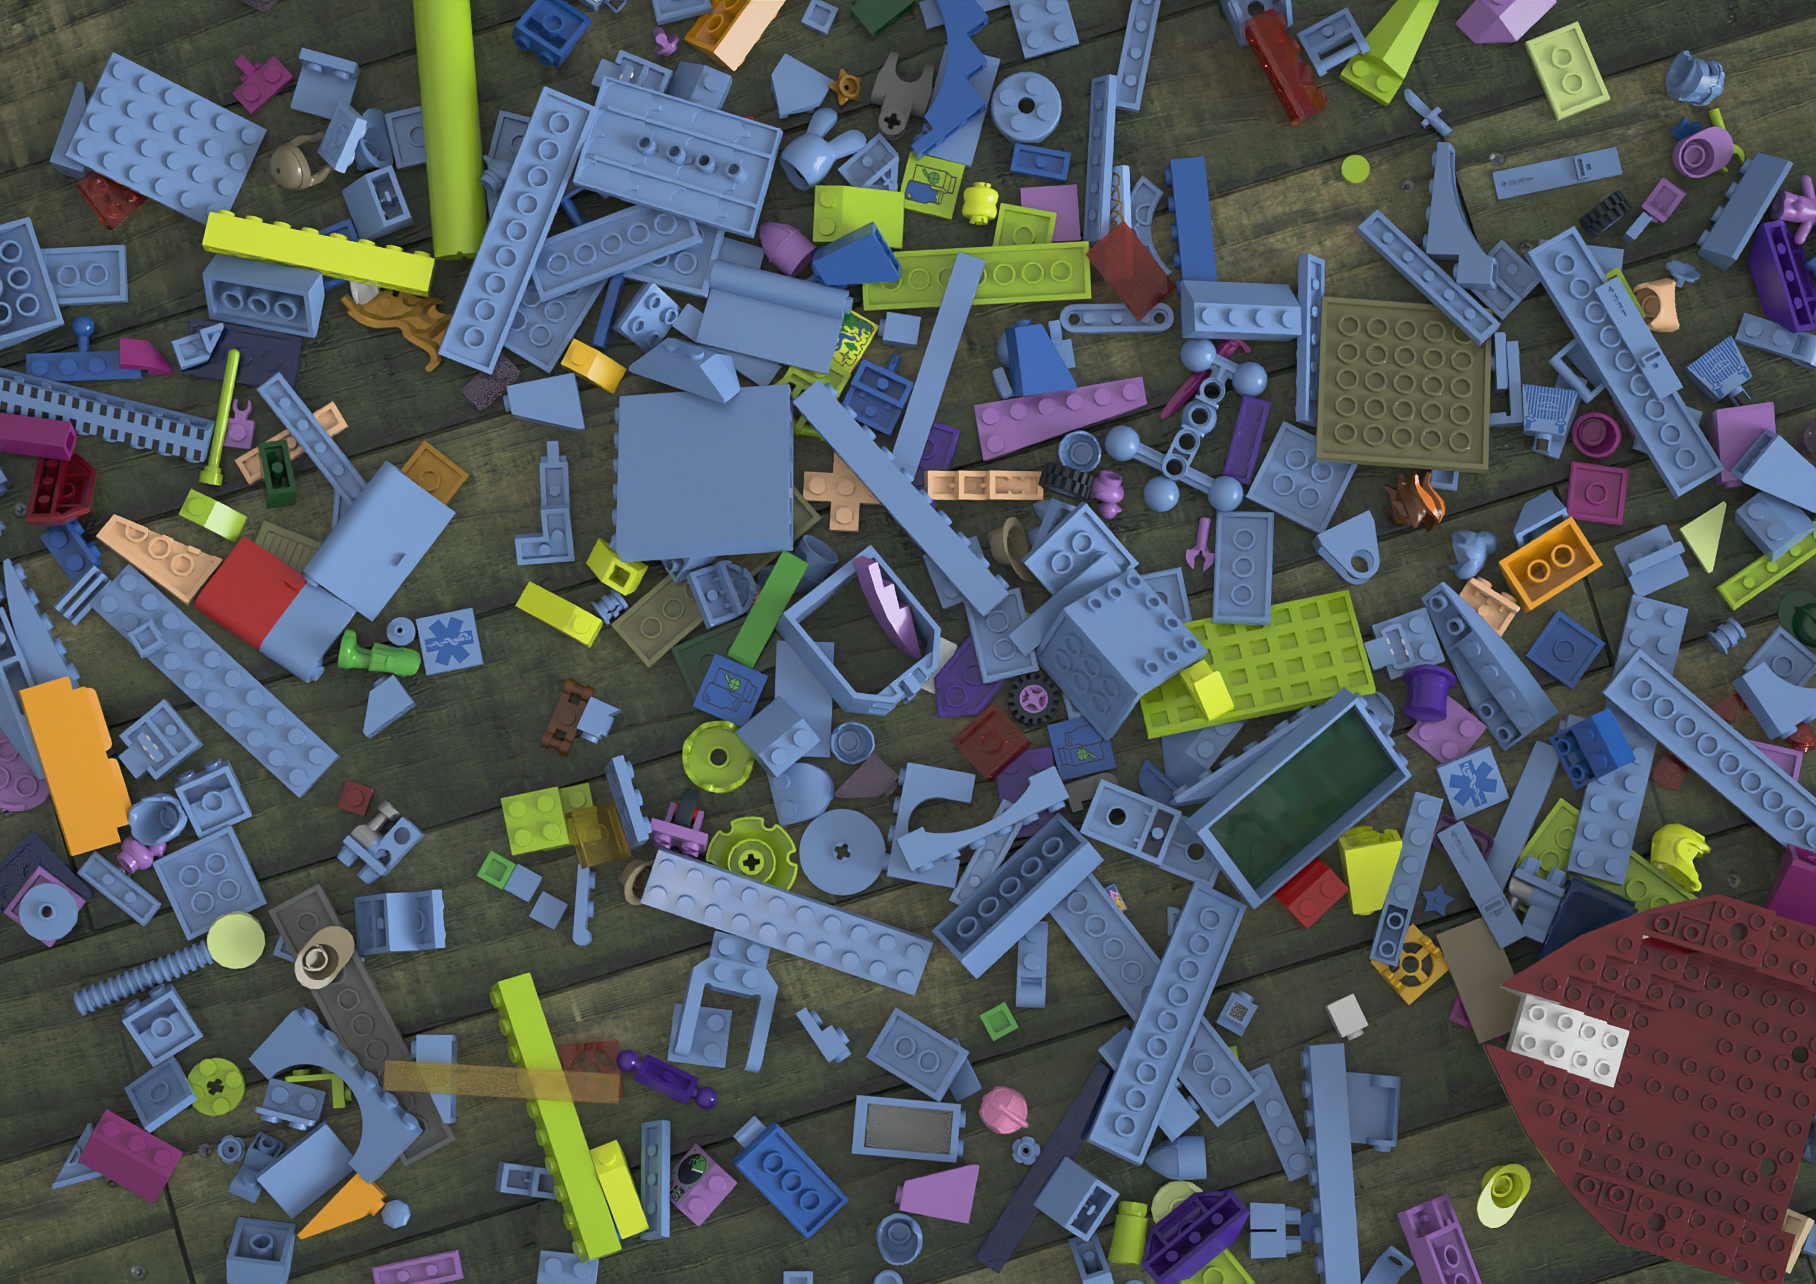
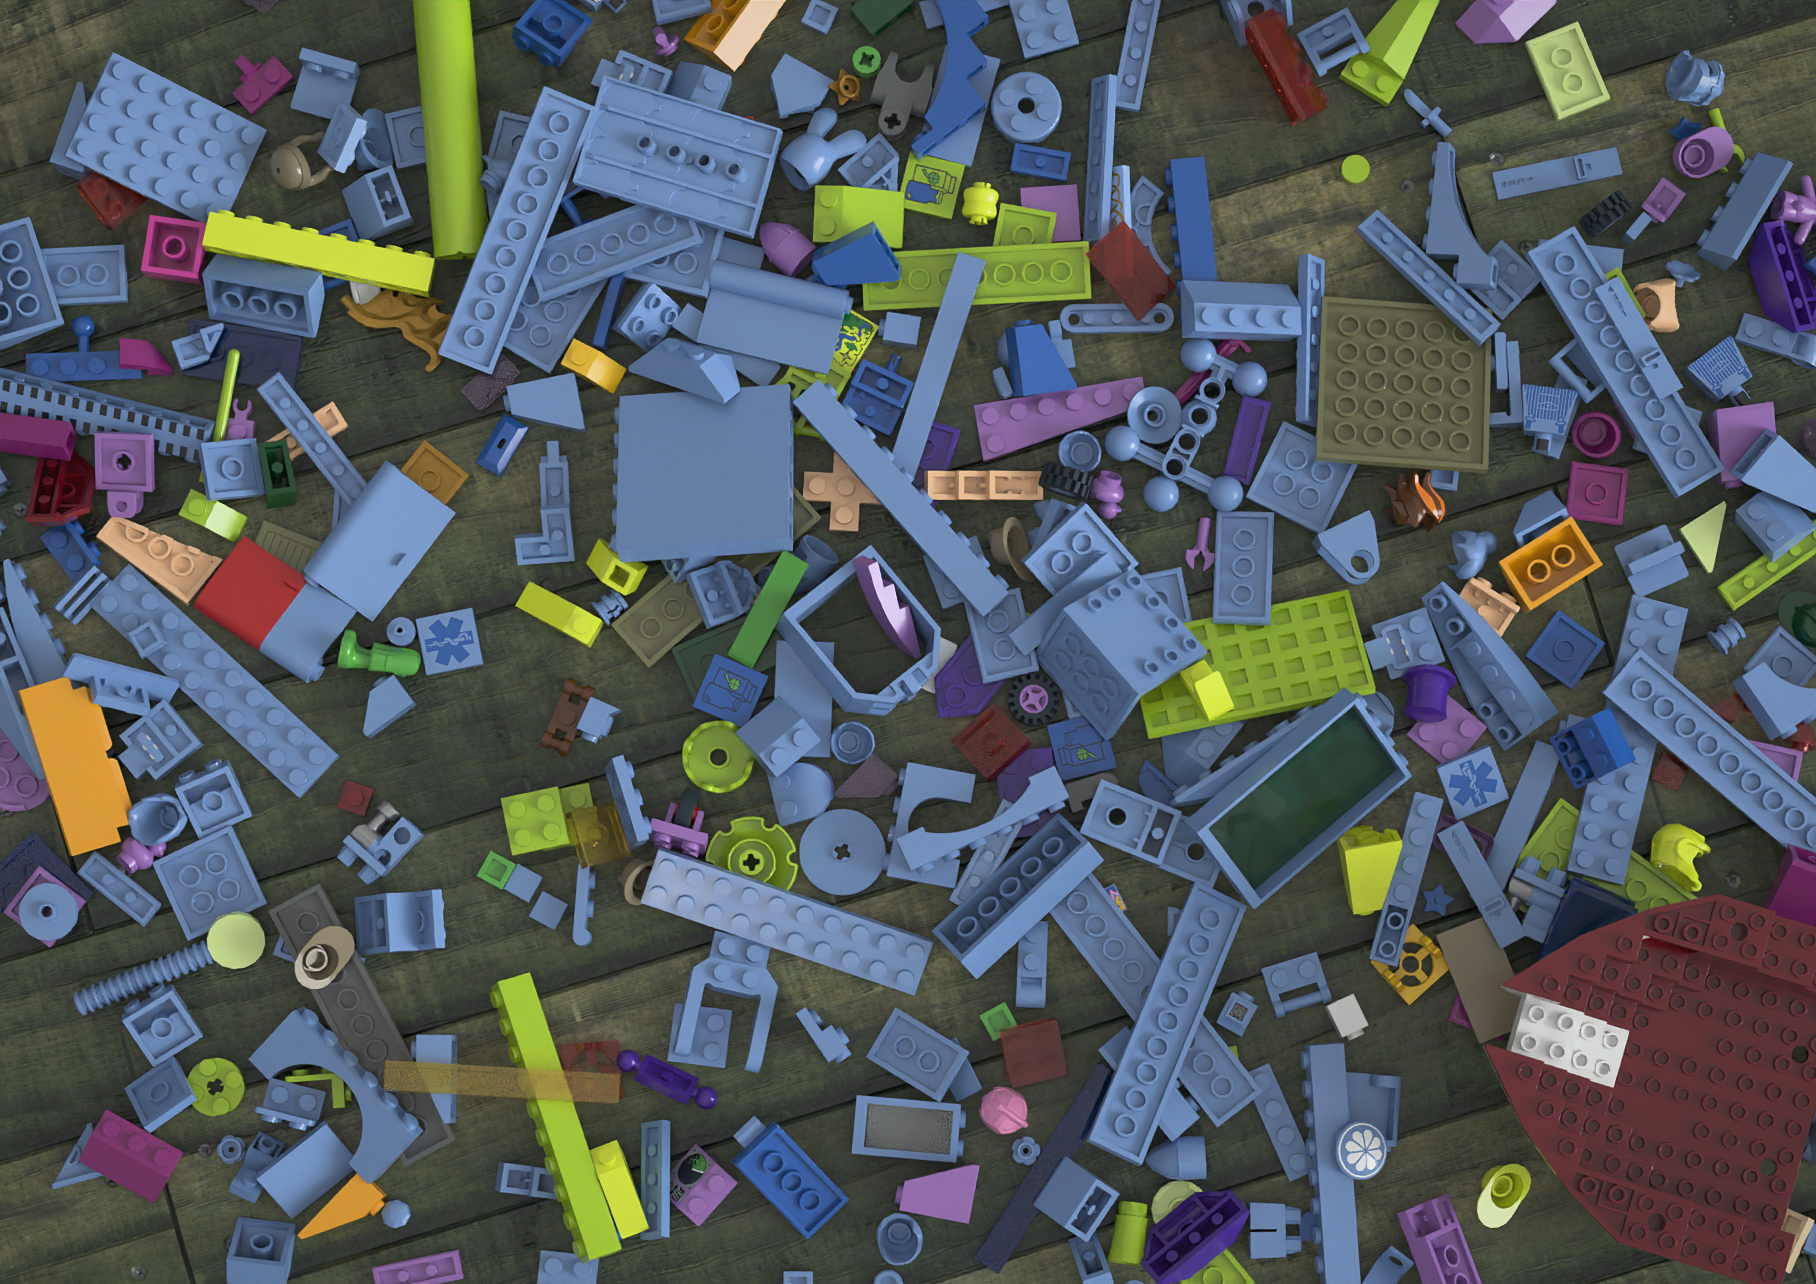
red slope [1272,857,1350,930] -> none
none -> medium blue bracket [63,653,179,717]
none -> medium lavender plate [94,431,155,518]
none -> dark pink brick [141,215,208,285]
none -> medium blue plate [198,438,265,501]
none -> blue piece [475,413,529,478]
none -> bright green wheel [853,46,881,79]
none -> clear red plate [999,1017,1068,1088]
none -> medium blue dish [1127,387,1182,444]
none -> medium blue plate [1261,952,1332,1019]
none -> dish [1335,1121,1387,1180]

